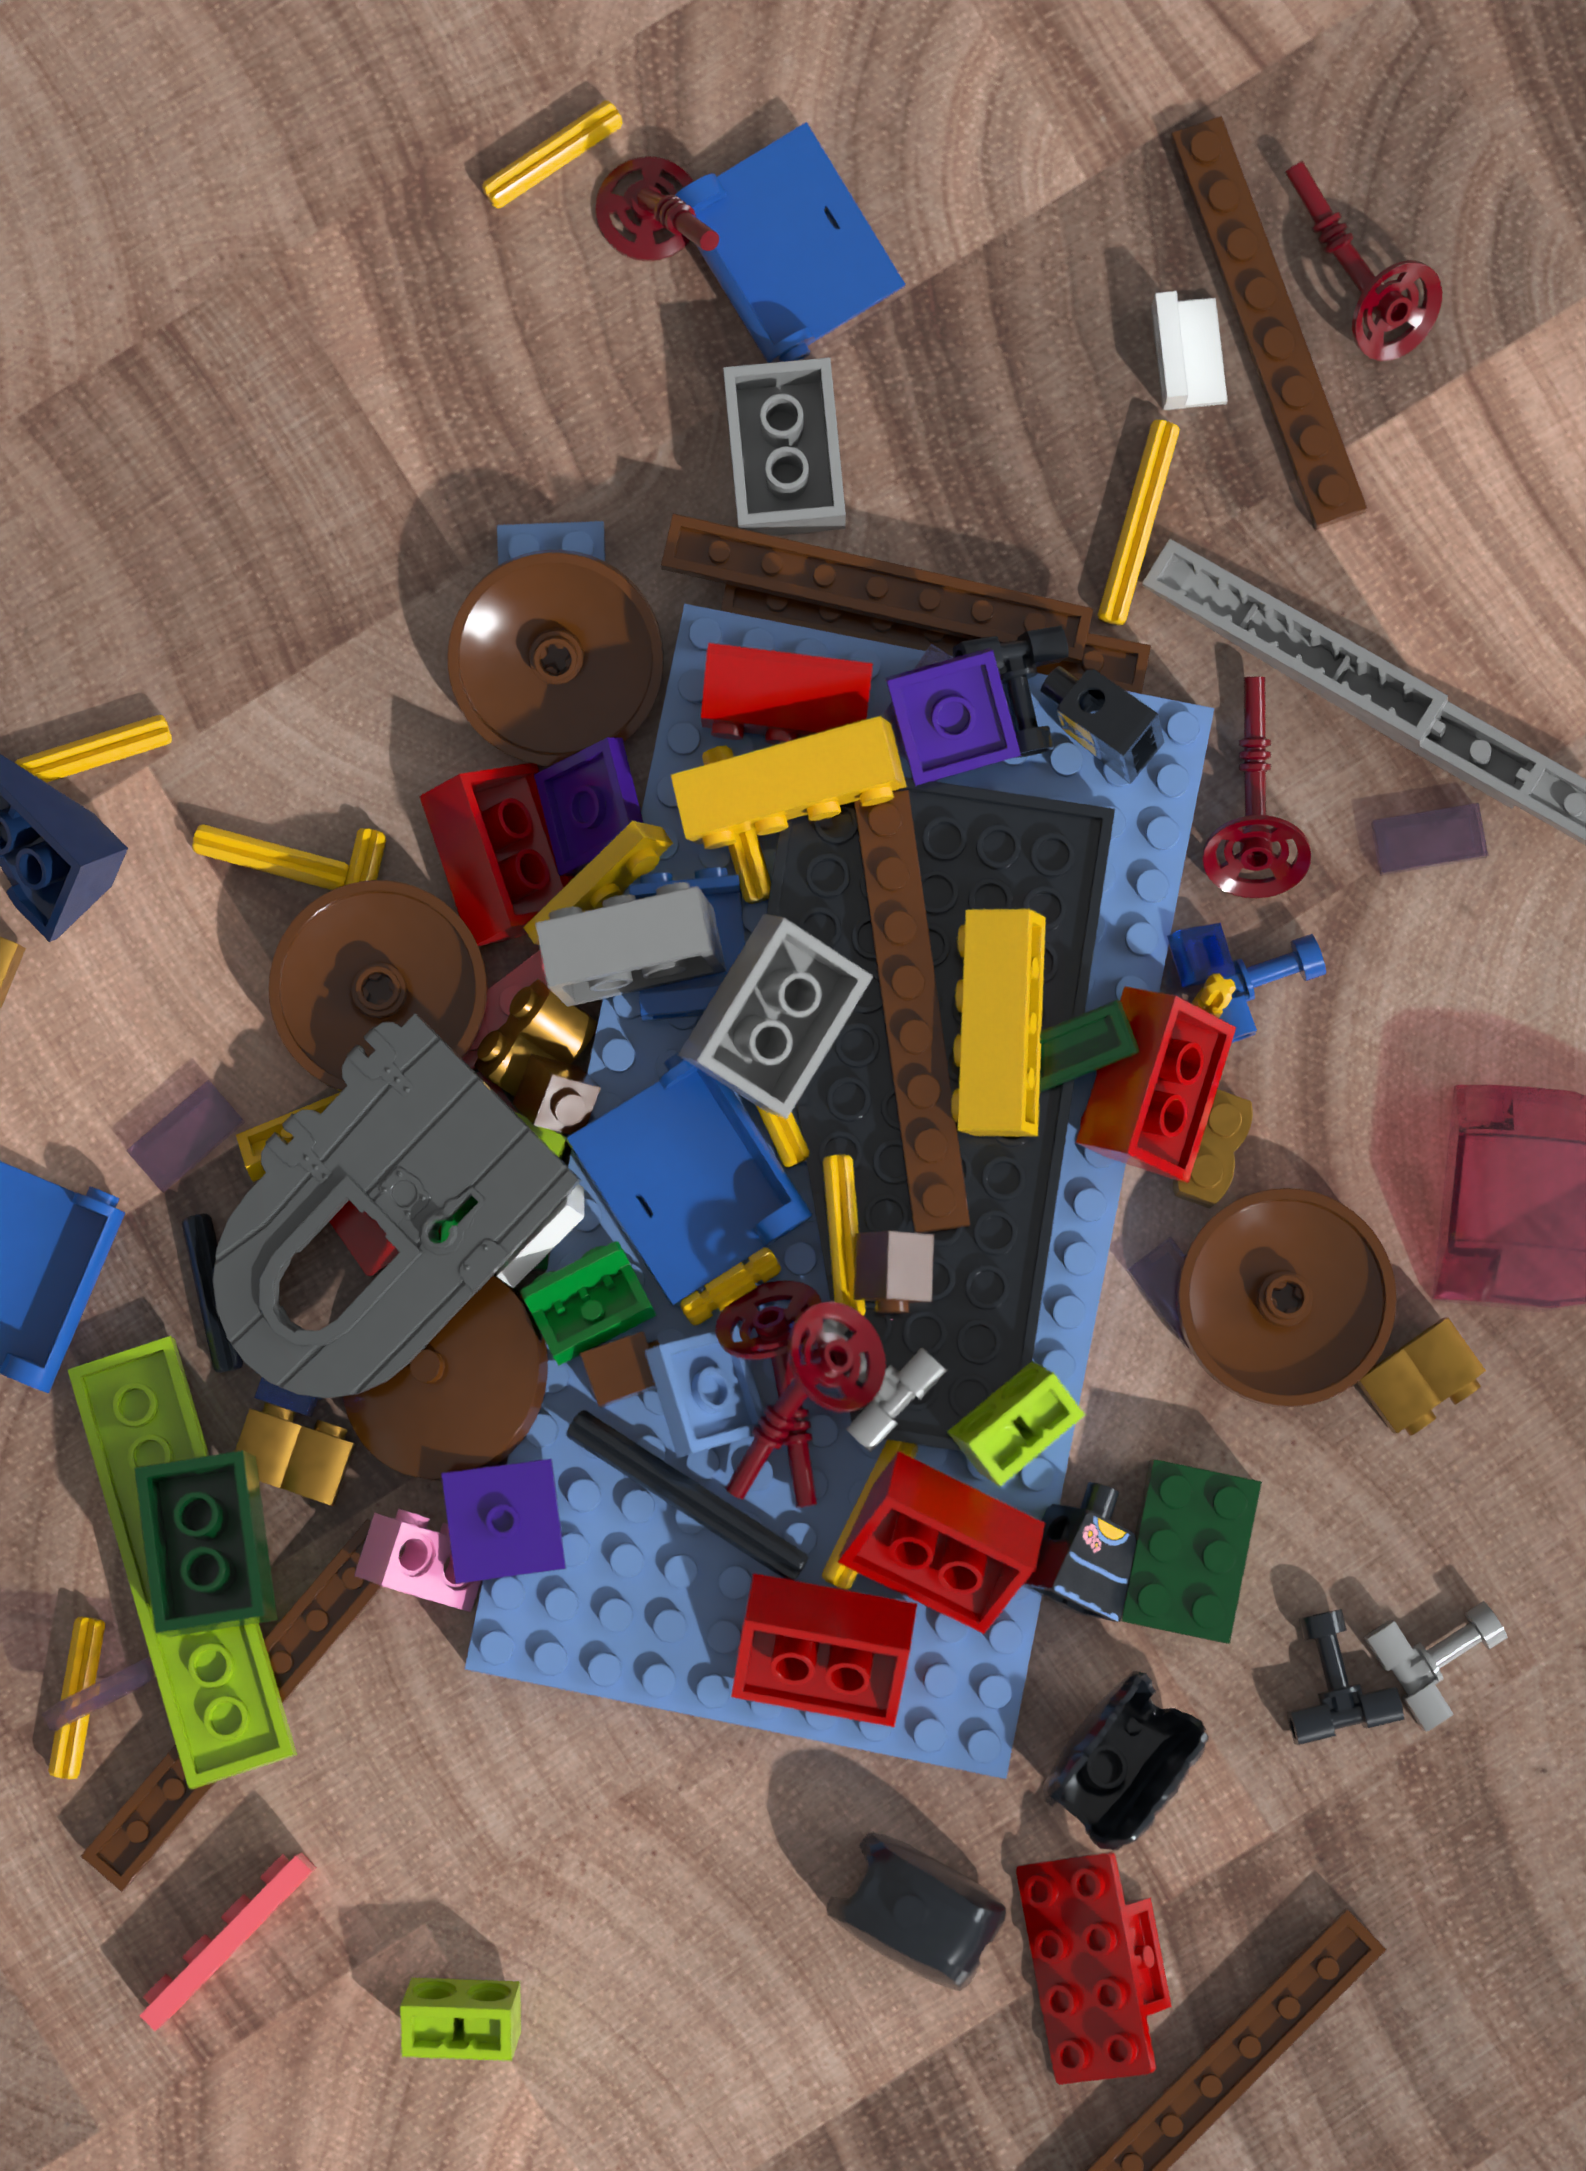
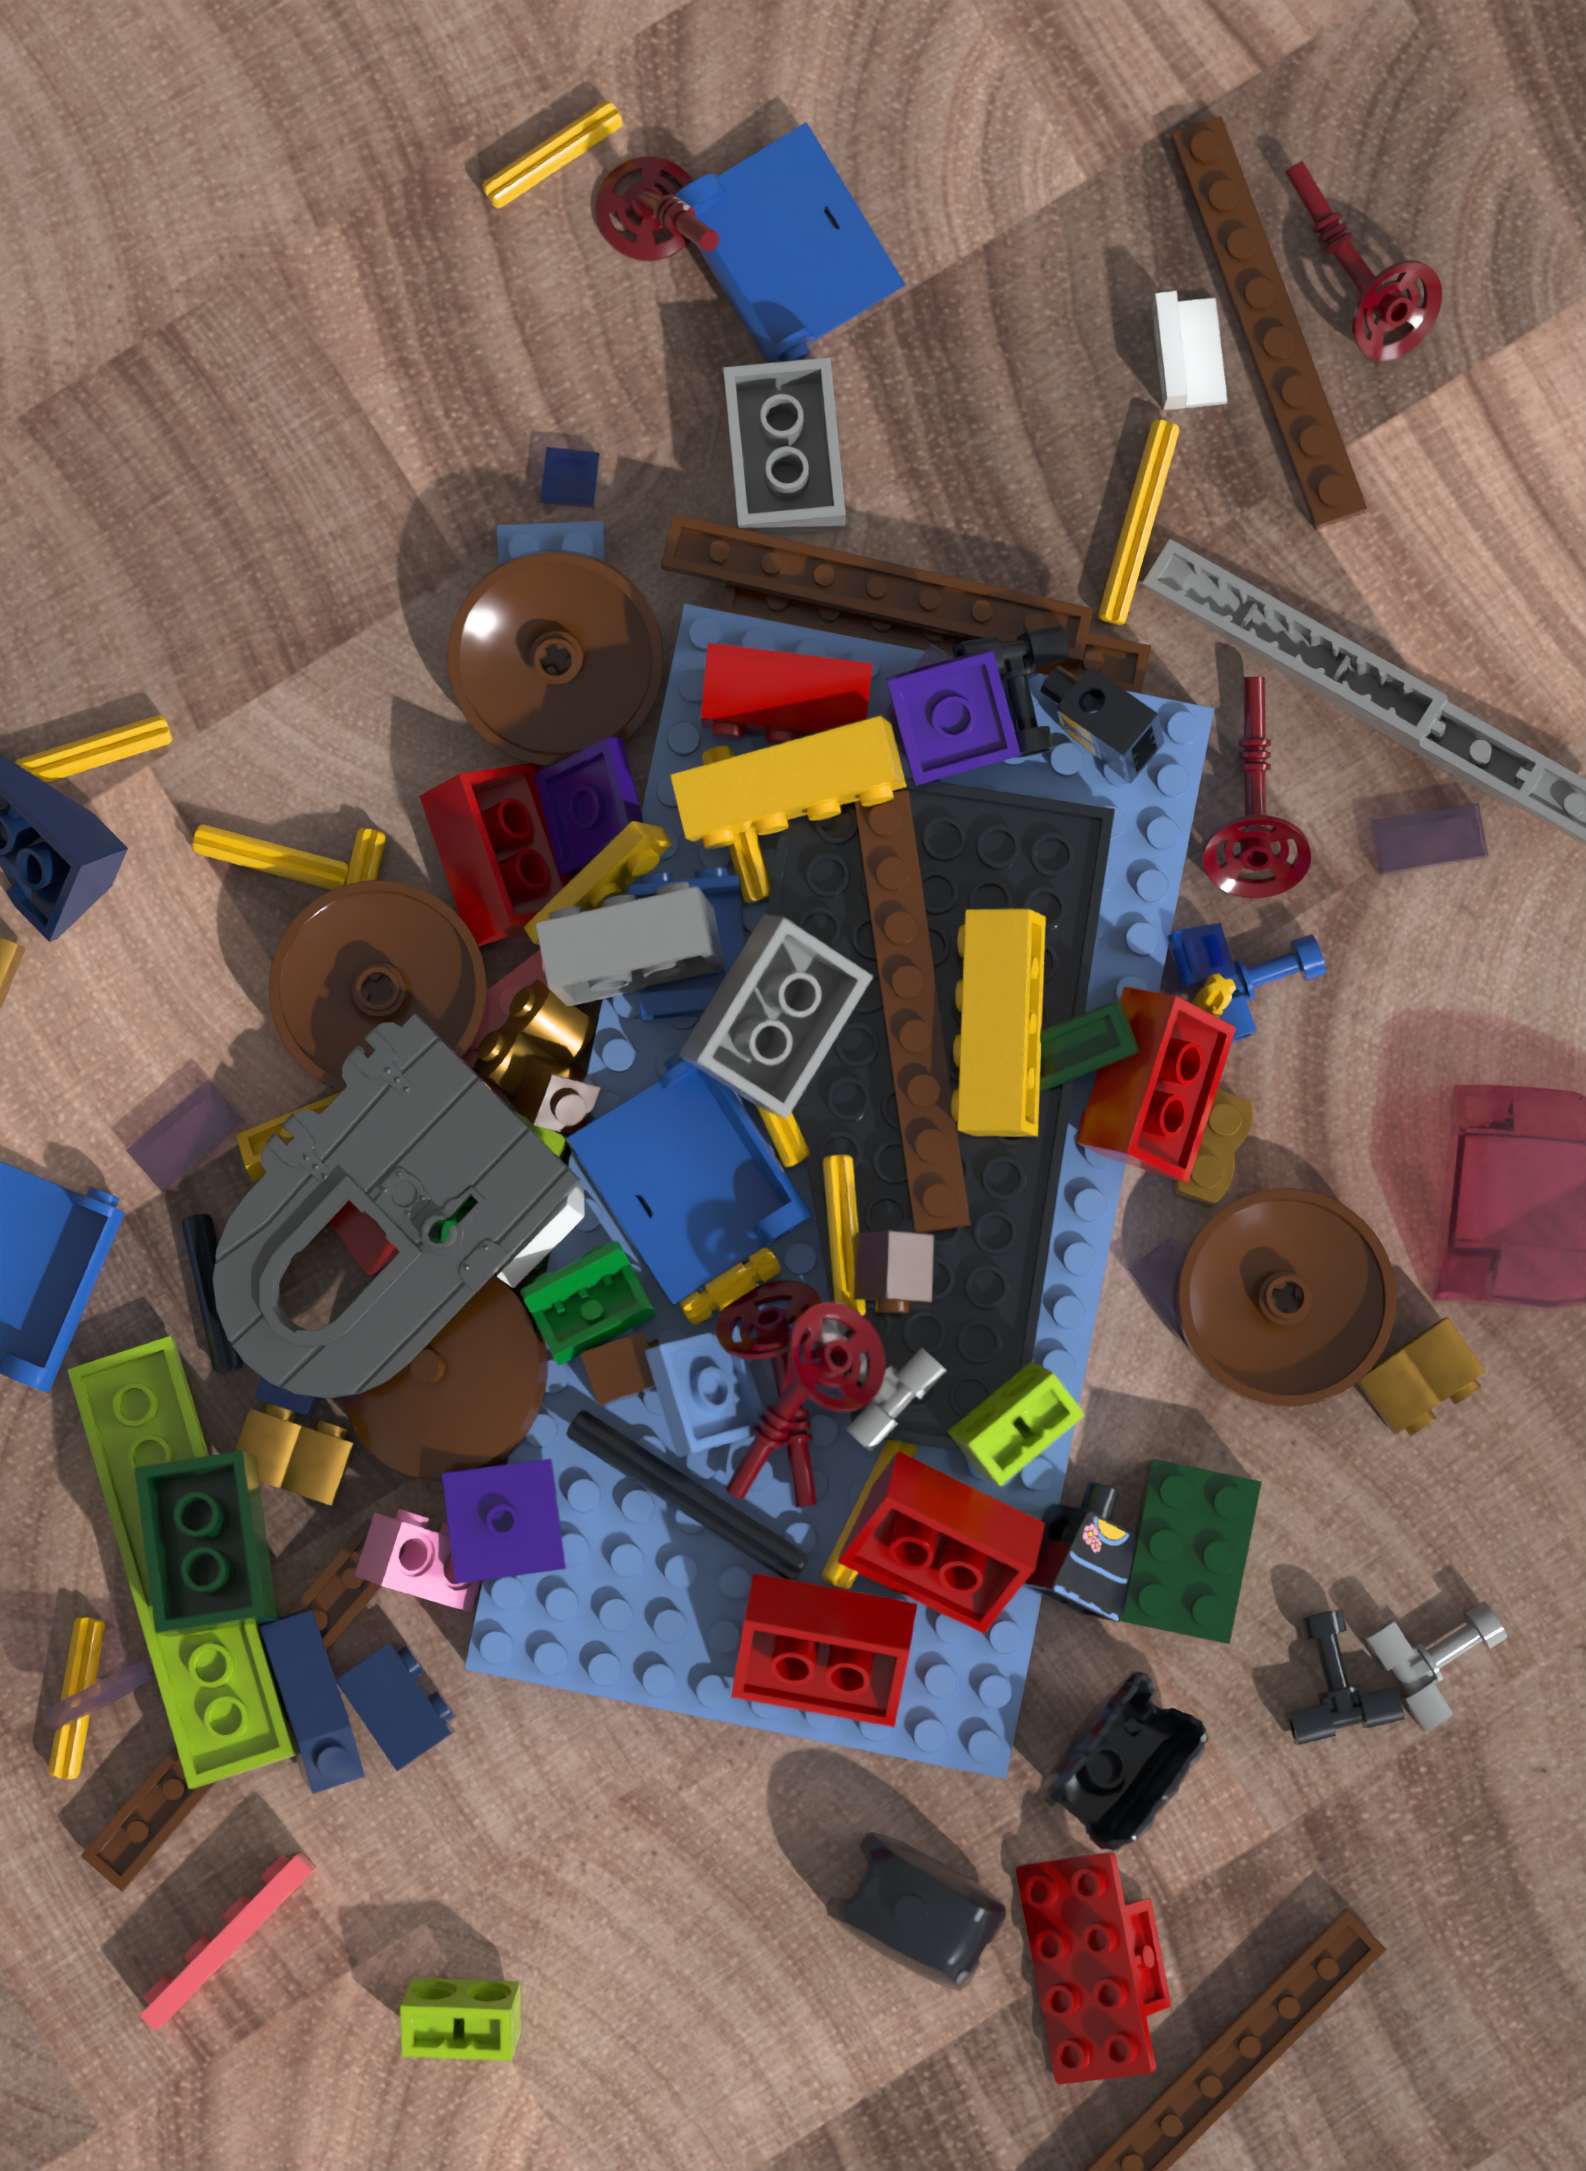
none -> dark blue slope [258,1607,365,1794]
none -> dark blue brick [336,1642,456,1771]
none -> clear blue tile [540,447,600,509]

